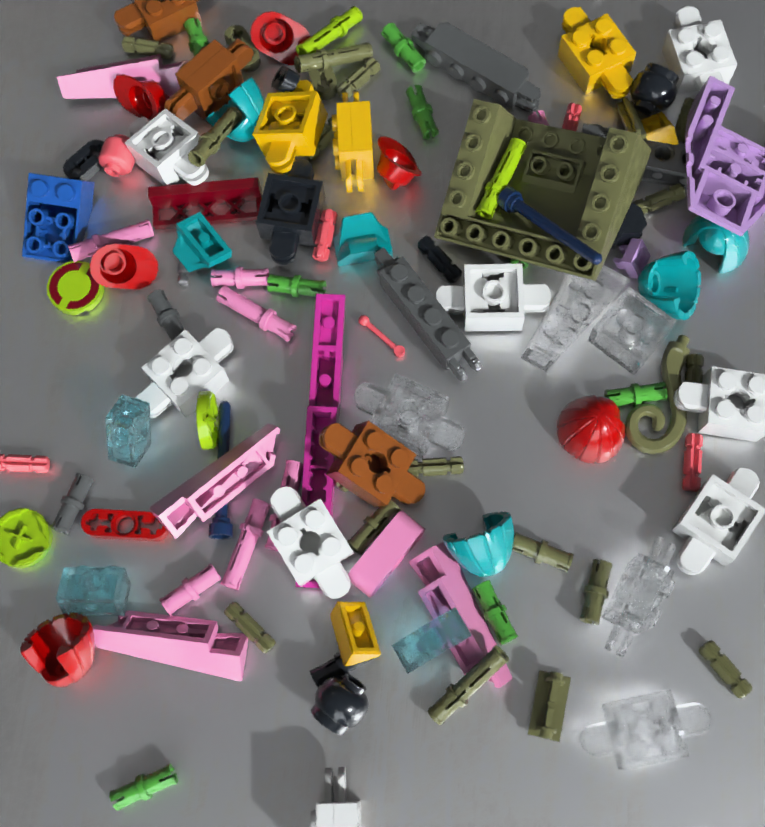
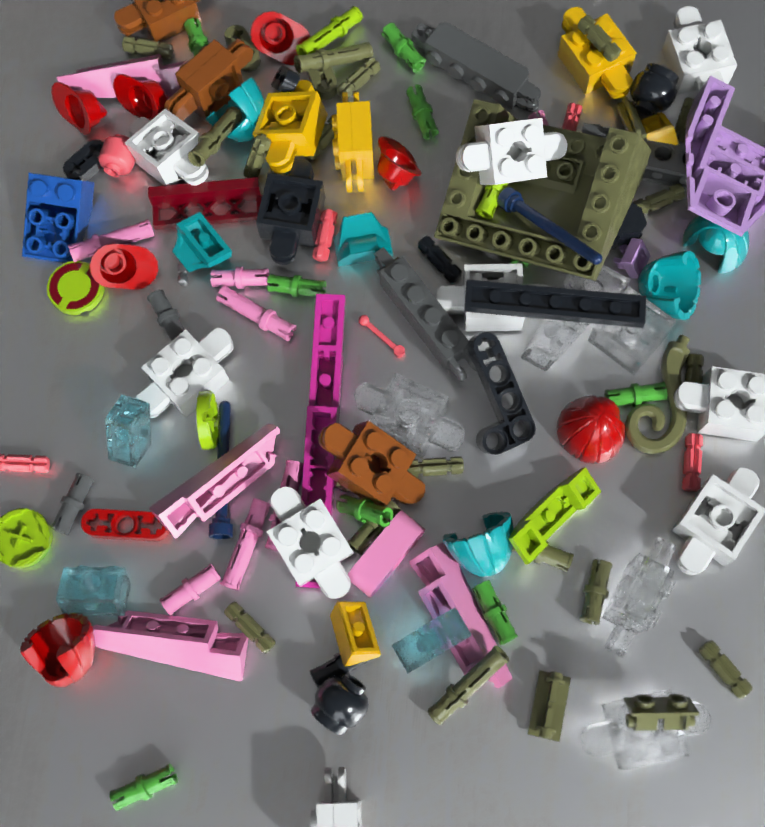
none -> red piece [51,82,107,135]
none -> olive axle [243,134,271,178]
none -> bright green pin [336,494,393,527]
none -> white brick [456,118,567,185]
none -> black plate [464,280,646,328]
none -> black beam [467,332,536,455]
none -> lime slope [508,467,601,565]
none -> olive axle [578,15,621,62]
none -> olive hinge [624,694,699,731]

